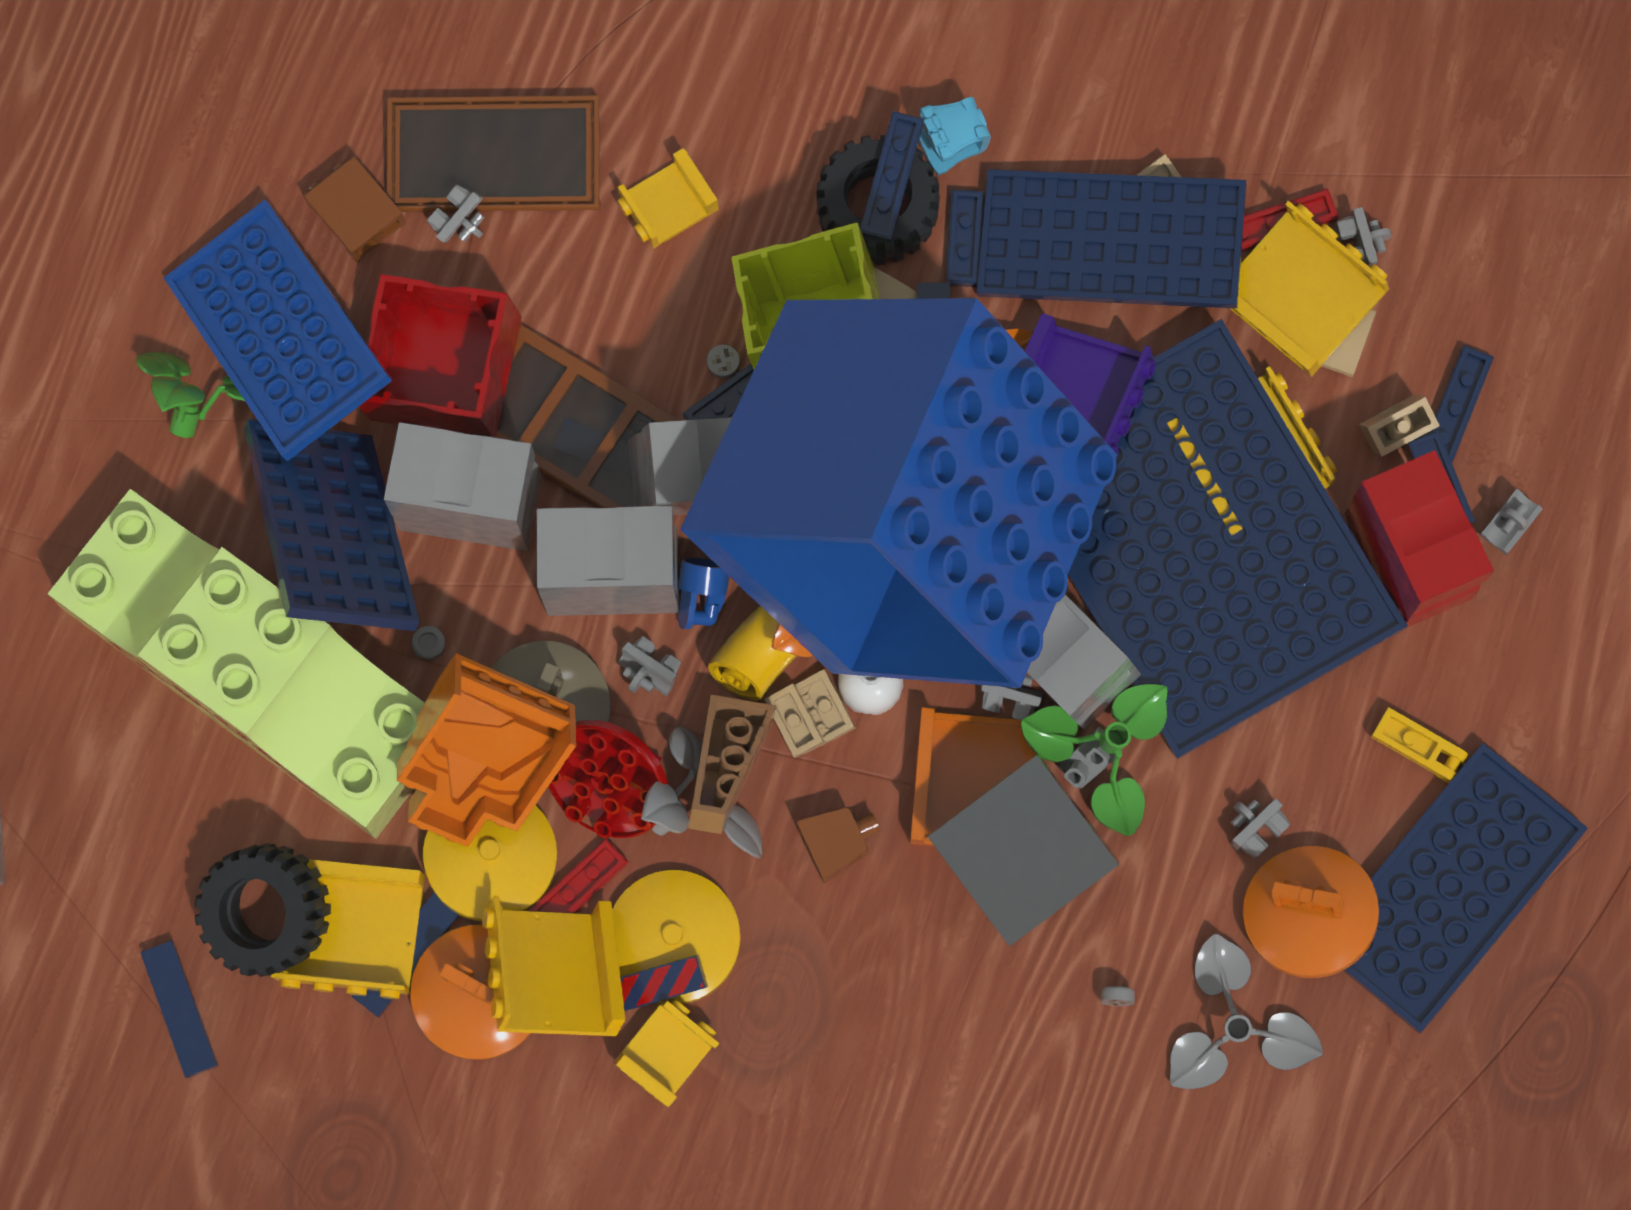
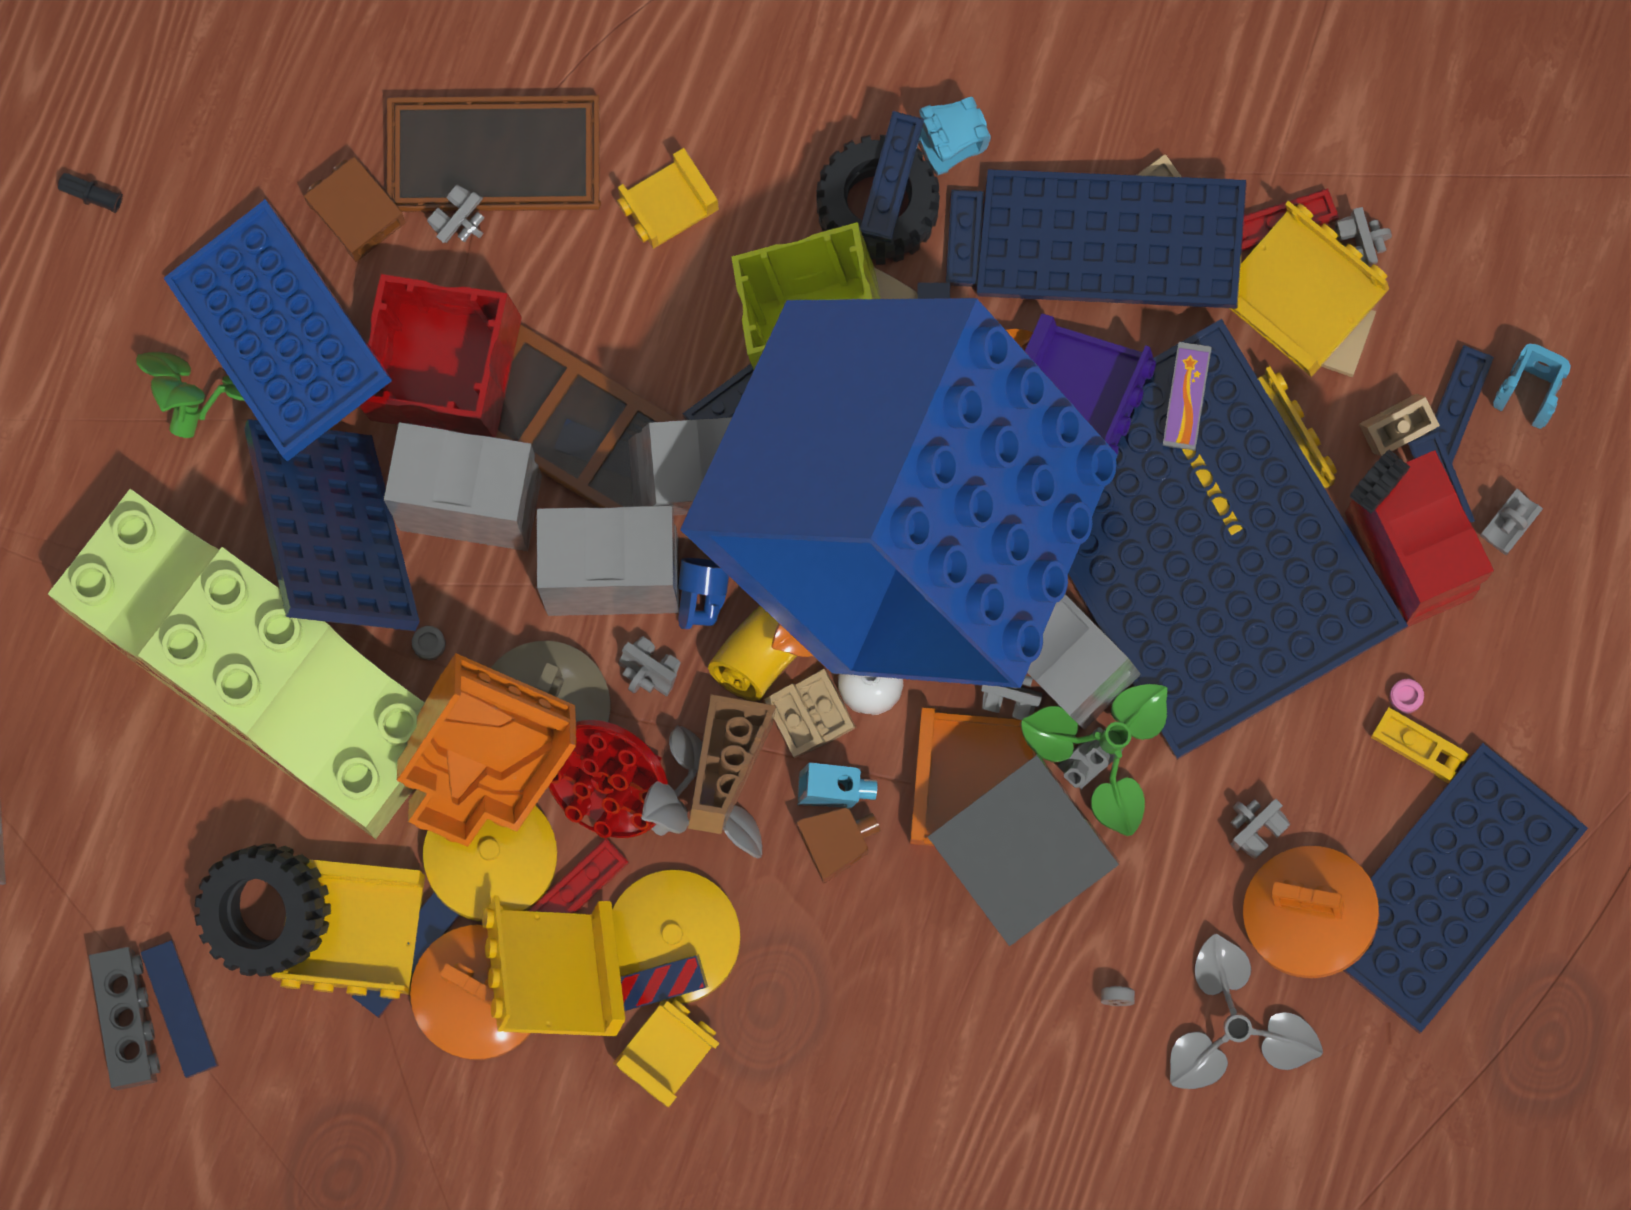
light grey tile [707,345,740,379] -> none
none -> black axle [58,173,123,213]
none -> dark grey brick [89,947,161,1091]
none -> medium azure torso [797,763,877,808]
none -> slope [1163,342,1211,451]
none -> black tyre [1350,449,1410,514]
none -> bright pink tile [1389,679,1424,714]
none -> medium azure piece [1493,344,1571,429]

